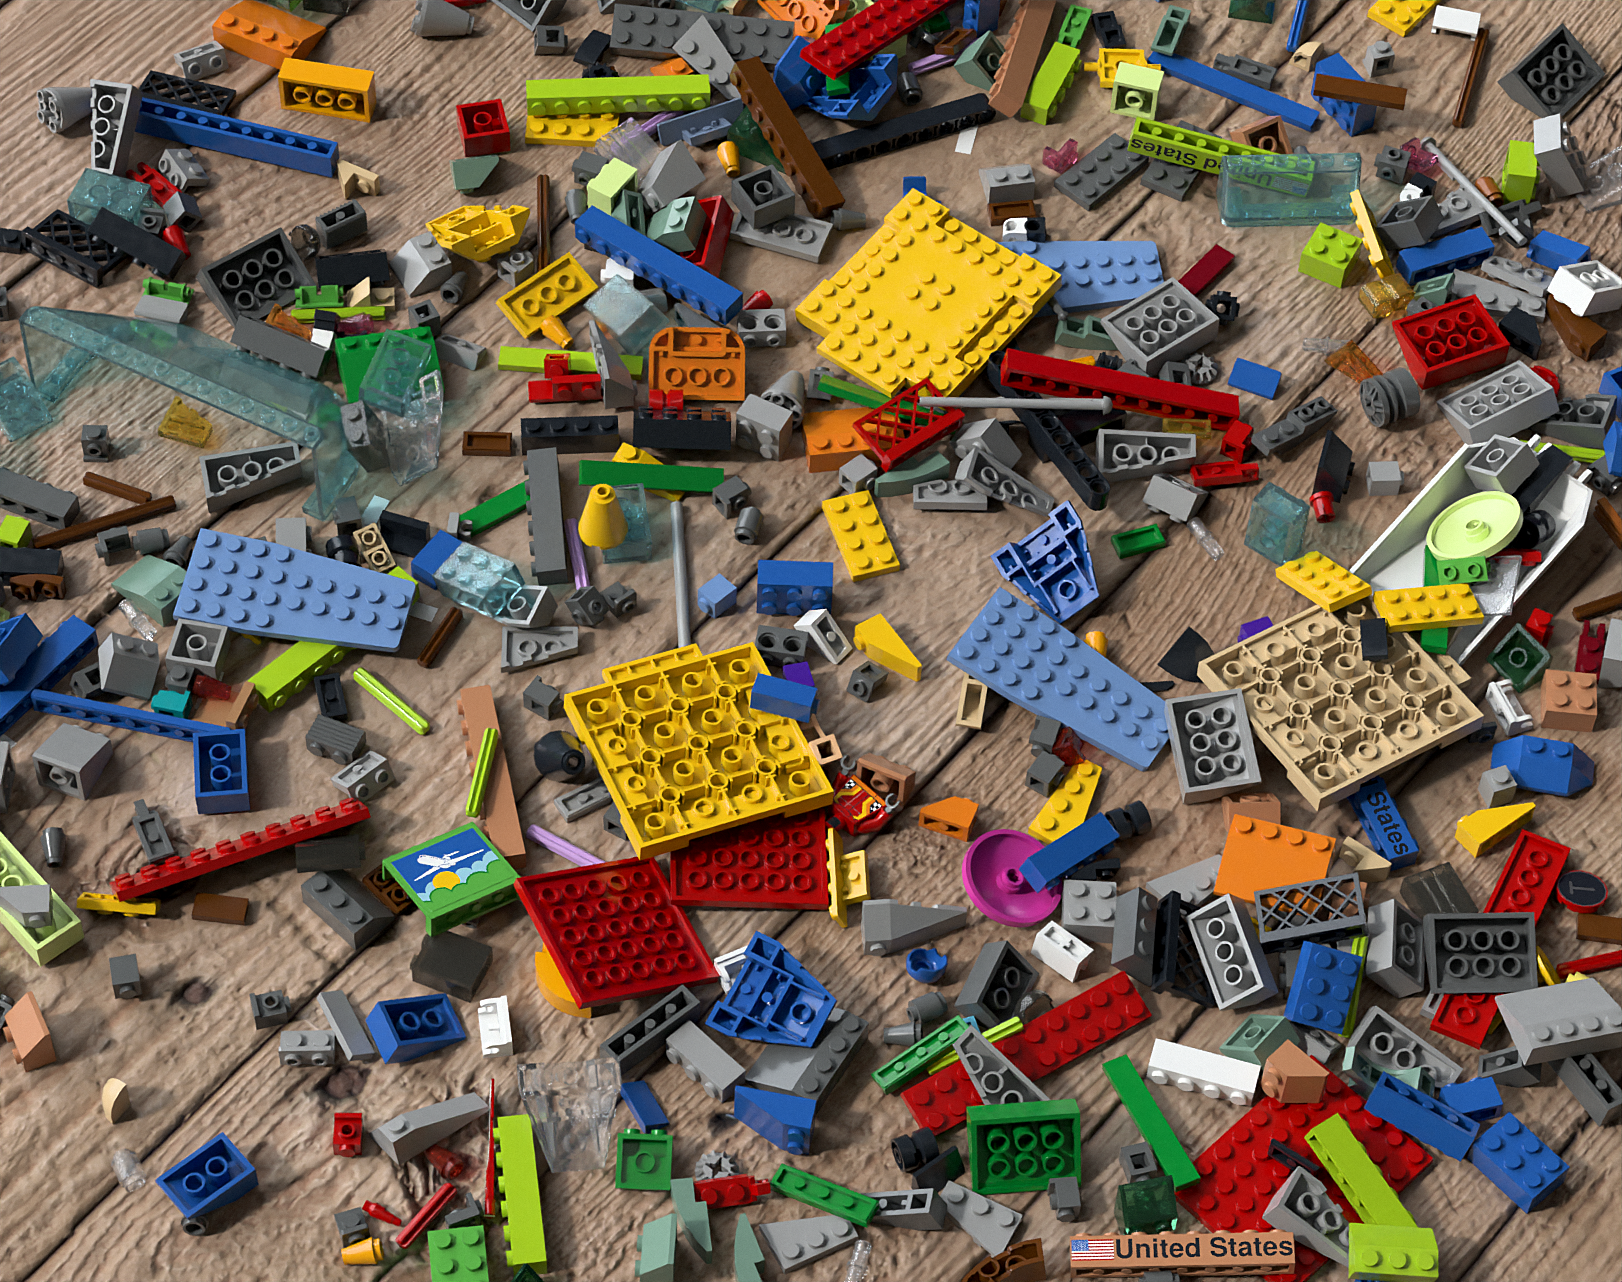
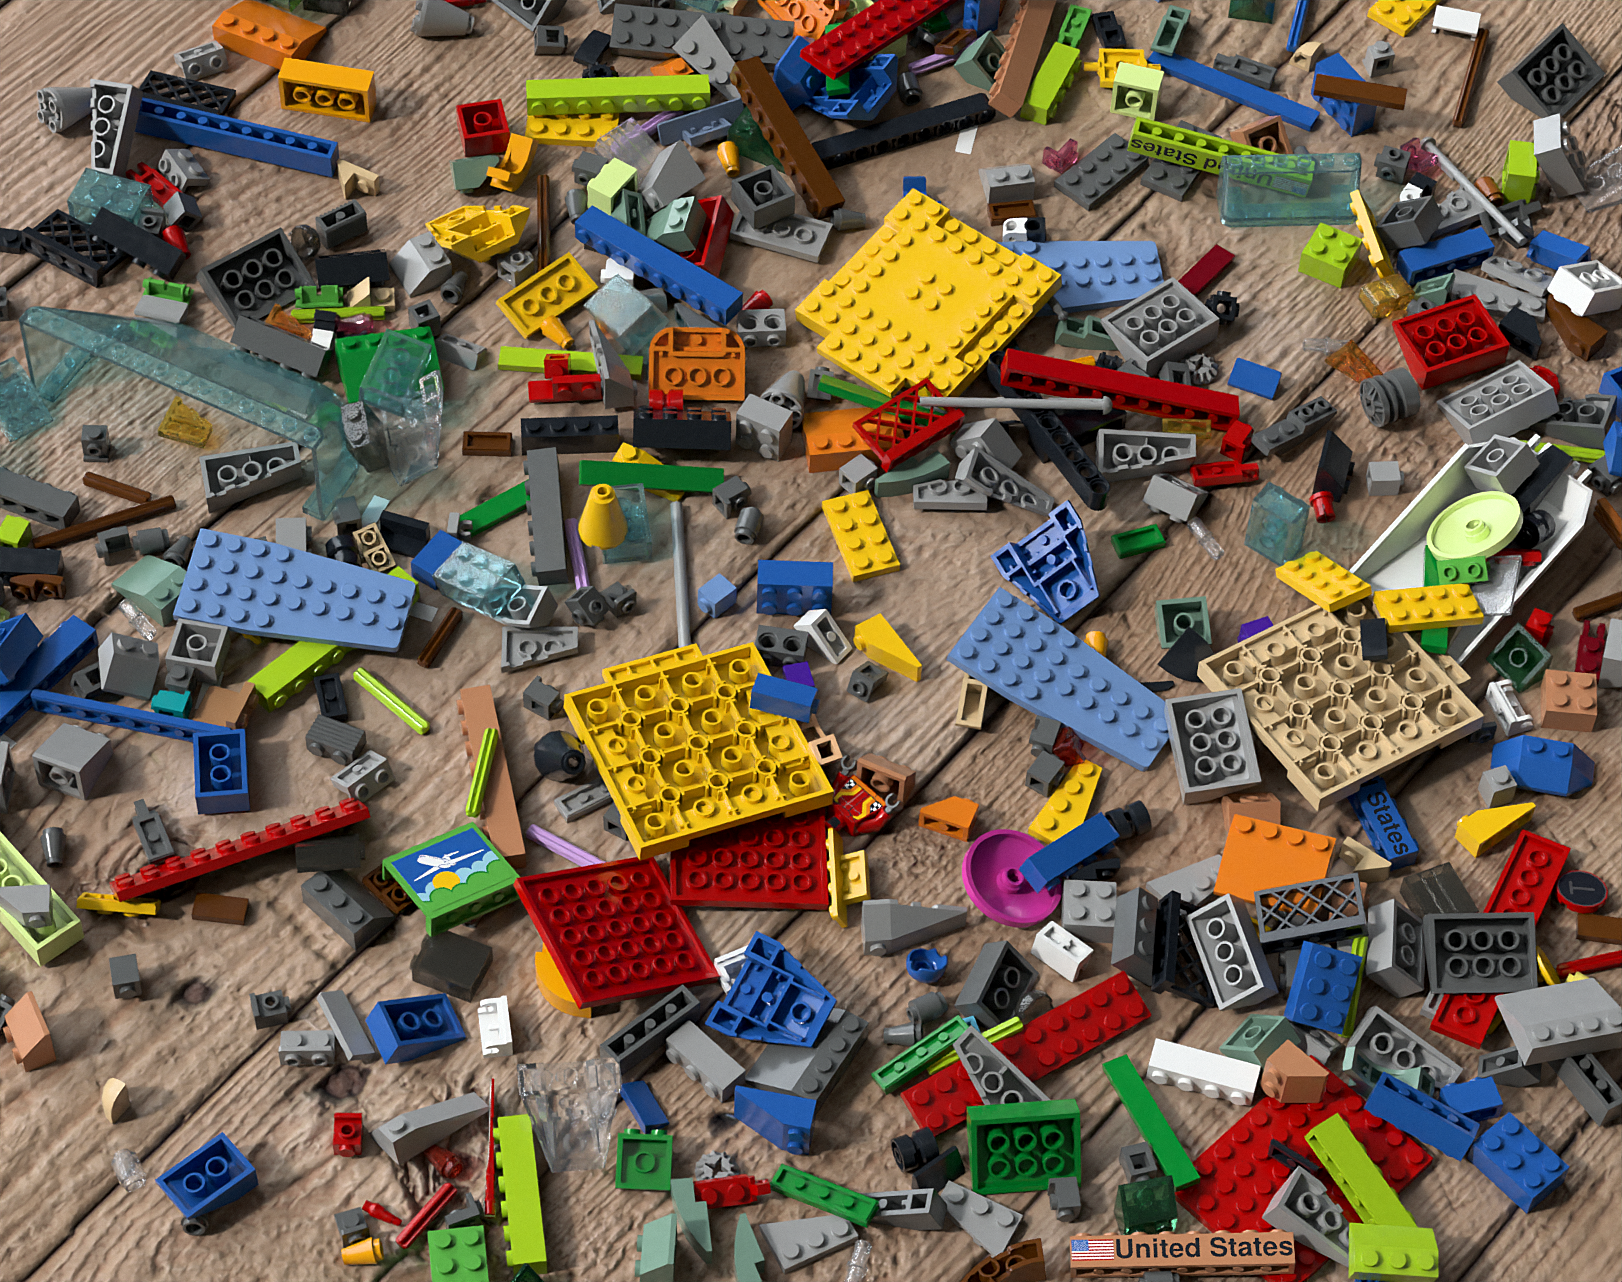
clear red cone [192,674,232,701] -> none
none -> light orange arch [486,133,539,192]
none -> sand green slope [1154,596,1212,650]

